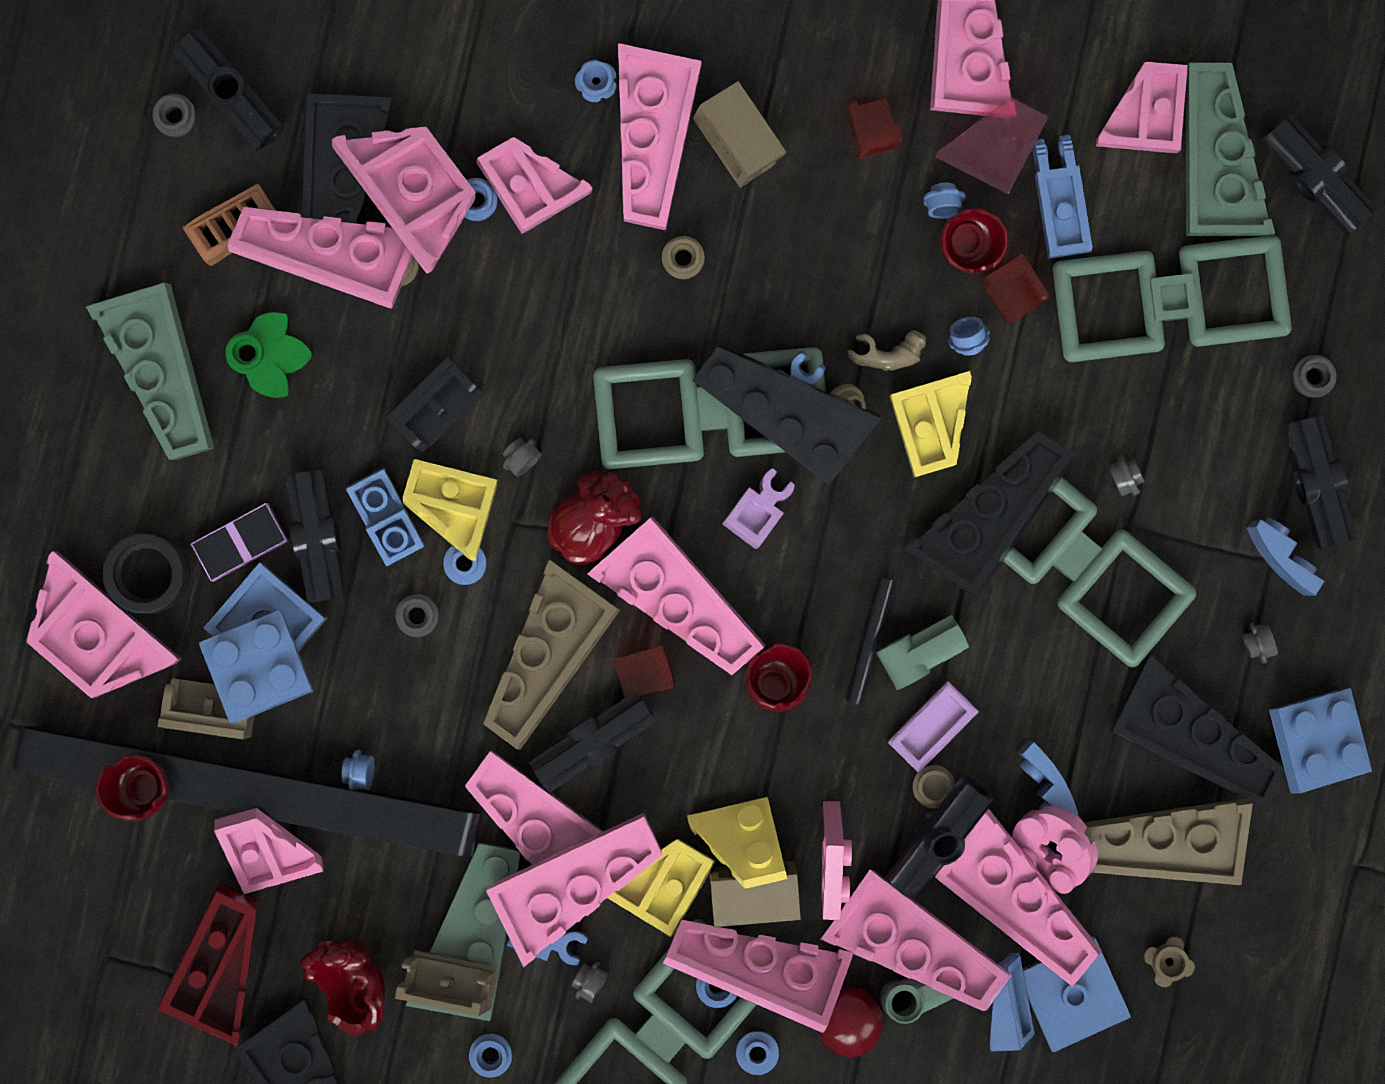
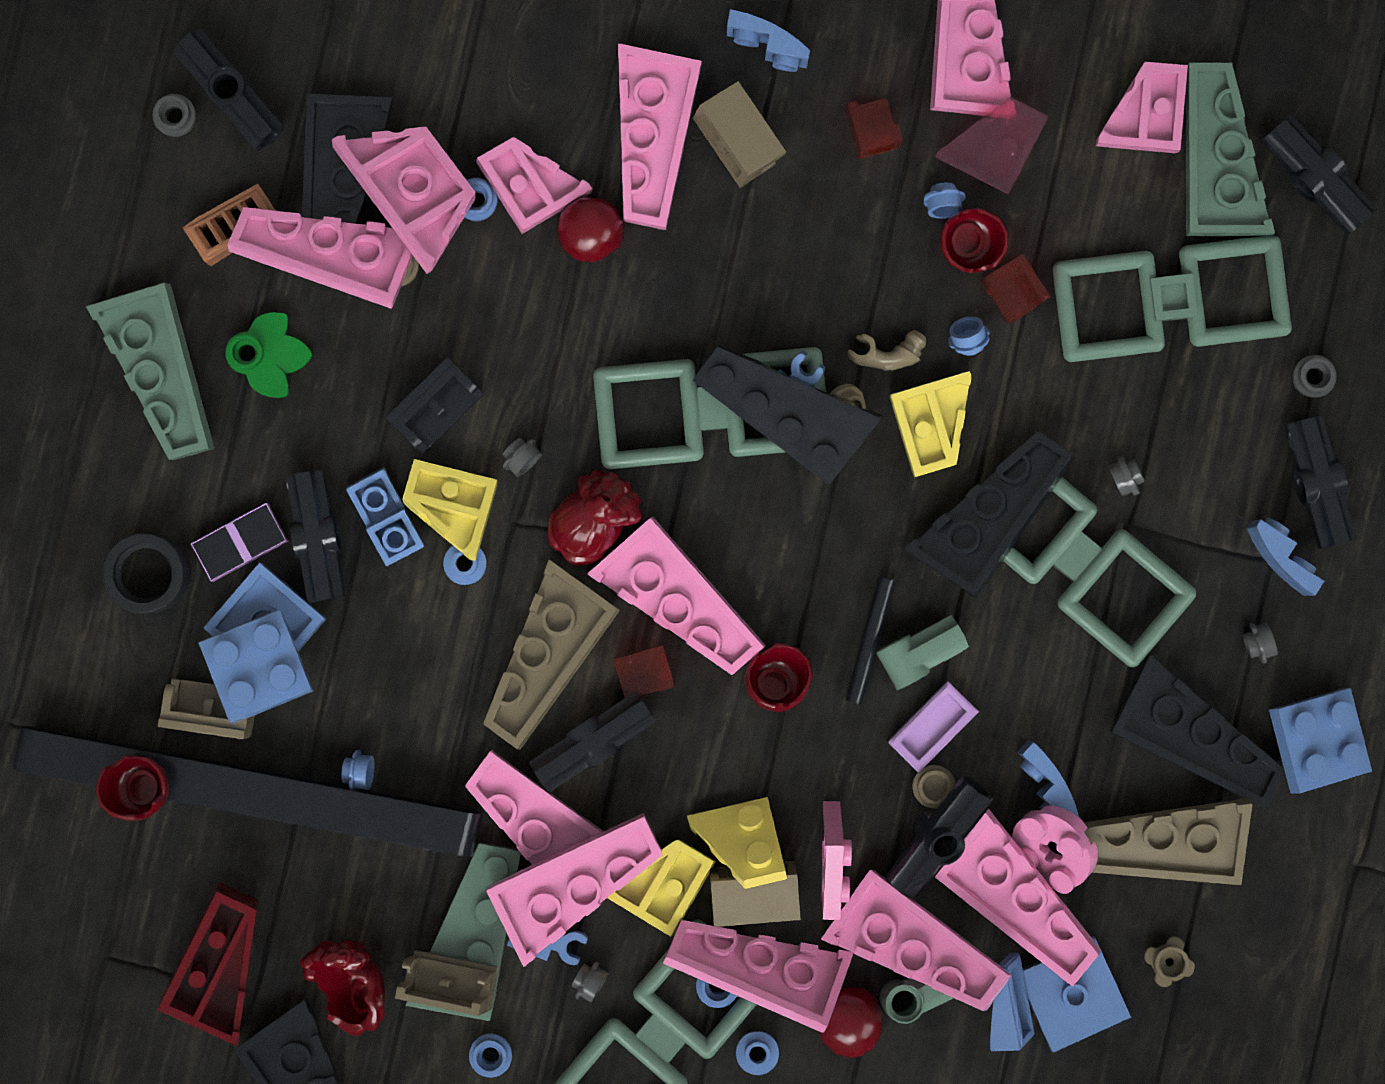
bright pink wing [26,551,181,698] -> none
bright pink wing [214,808,323,894] -> none
dark grey plate [395,594,439,637] -> none
medium blue plate [575,60,617,102] -> none
dark tan plate [662,236,705,279] -> none
lavender plate [722,469,795,549] -> none
medium blue hinge [1032,135,1093,259] -> none
none -> dark red hair [557,197,626,263]
none -> medium blue slope [727,9,810,72]

